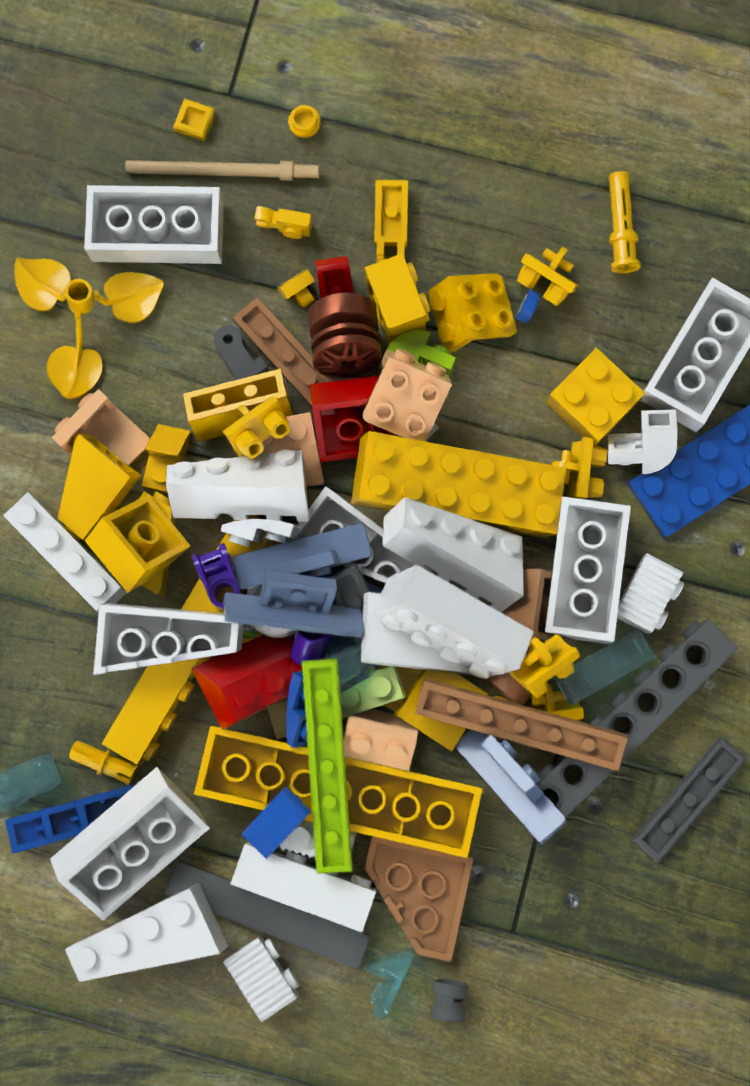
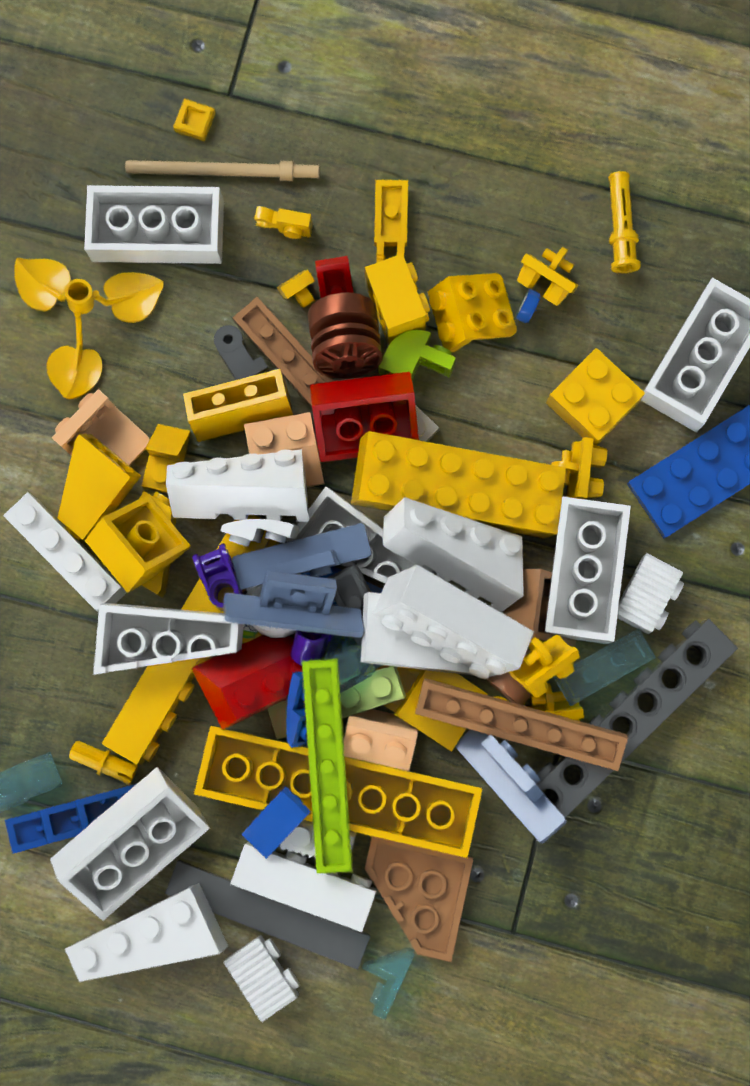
yellow hips [223,395,290,459] -> none
yellow plate [288,105,321,138] -> none
light nougat bracket [363,348,452,441] -> none
dark grey wheel [430,979,468,1022] -> none
white brick [608,409,677,474] -> none
dark grey tile [630,736,747,863] -> none

